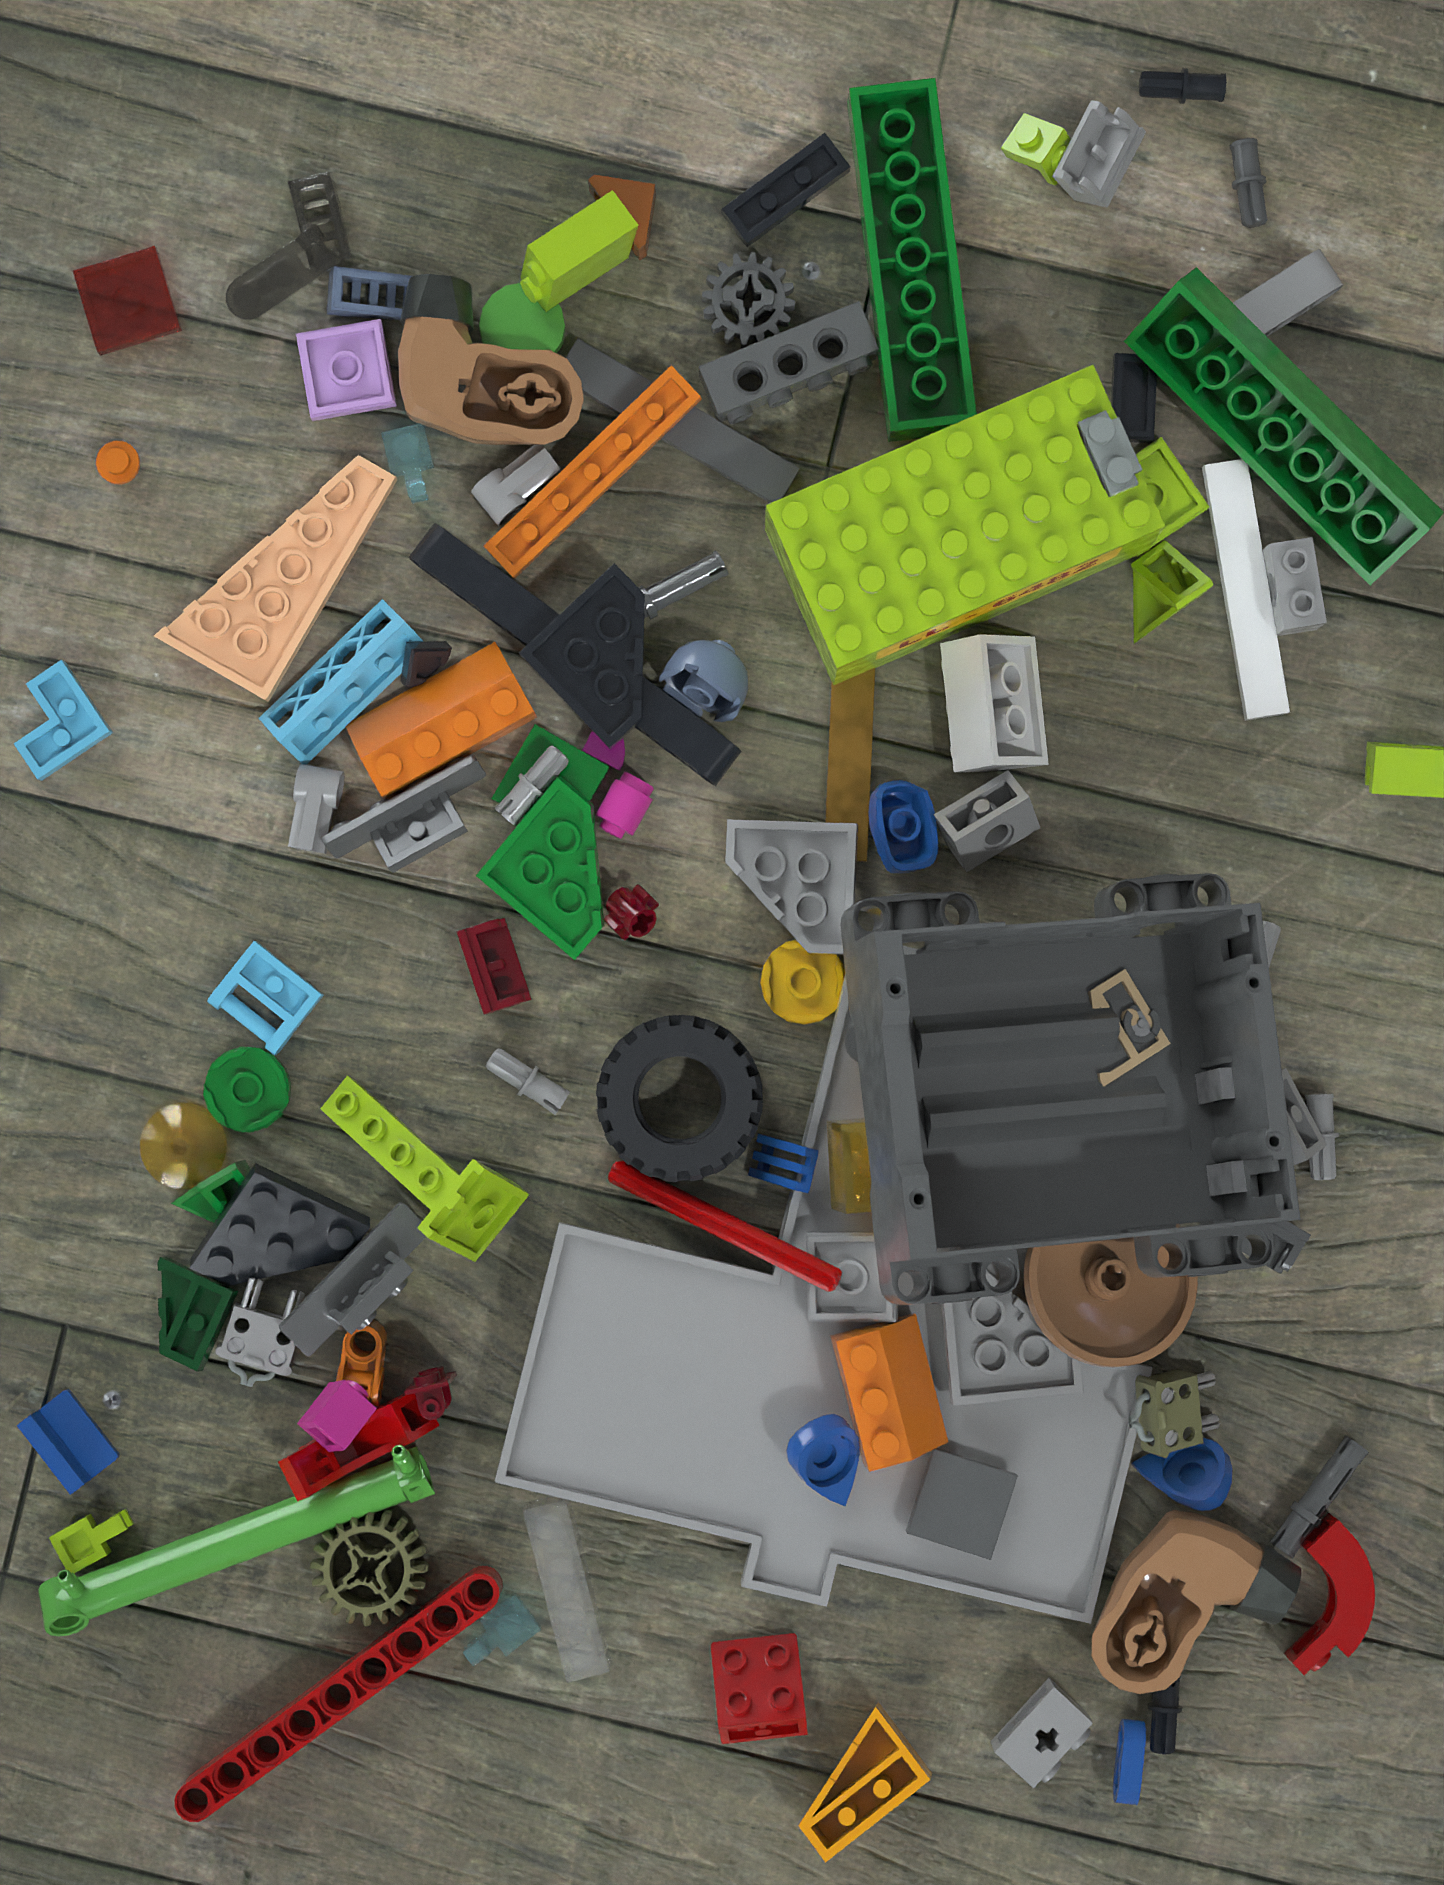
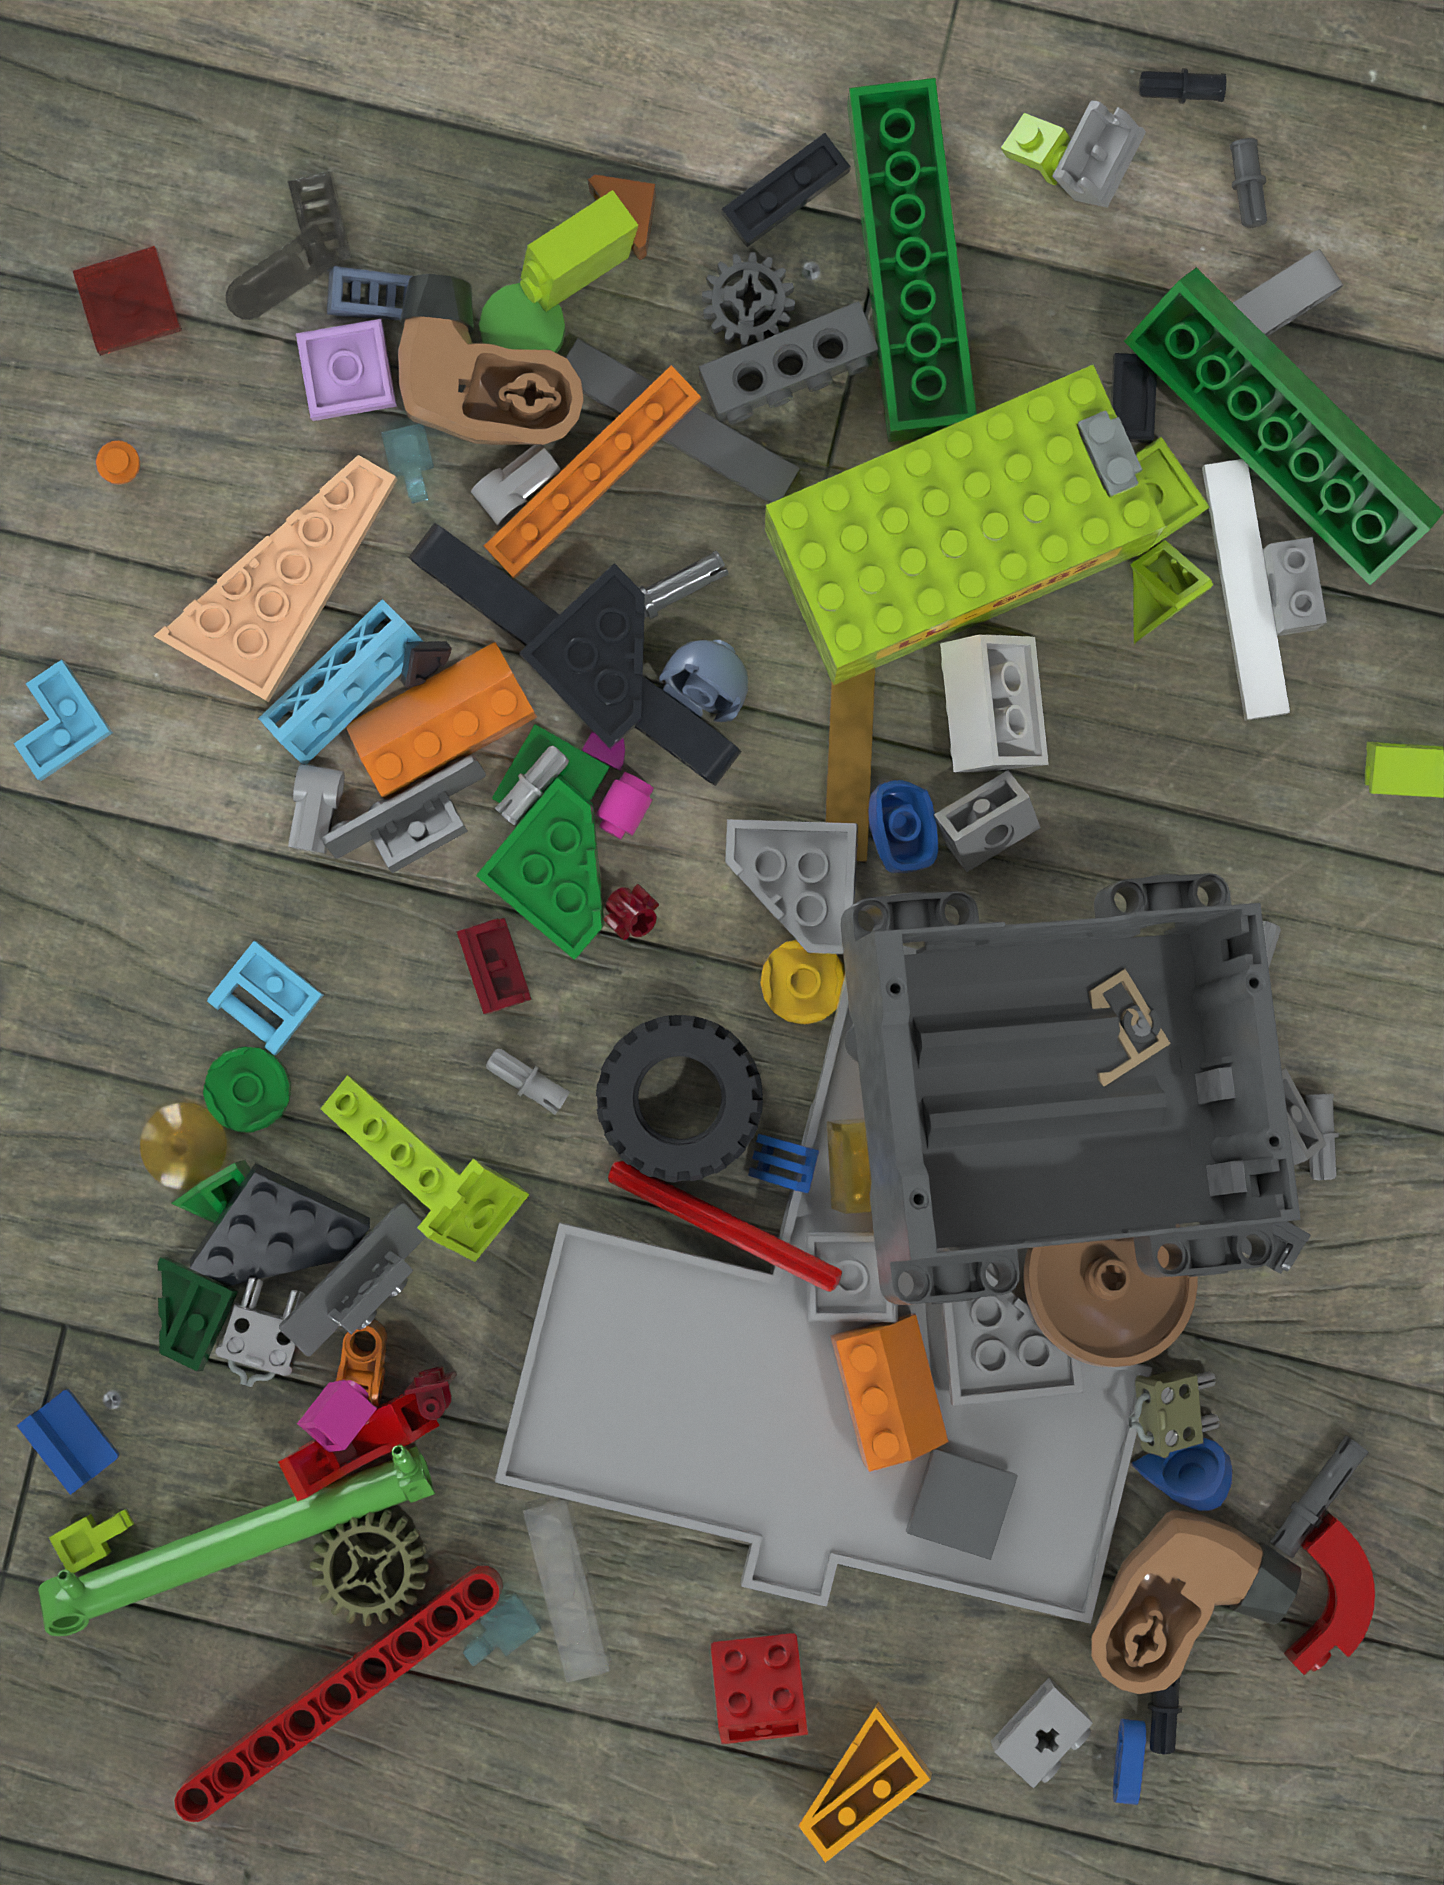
blue piece [786,1414,860,1506] -> none

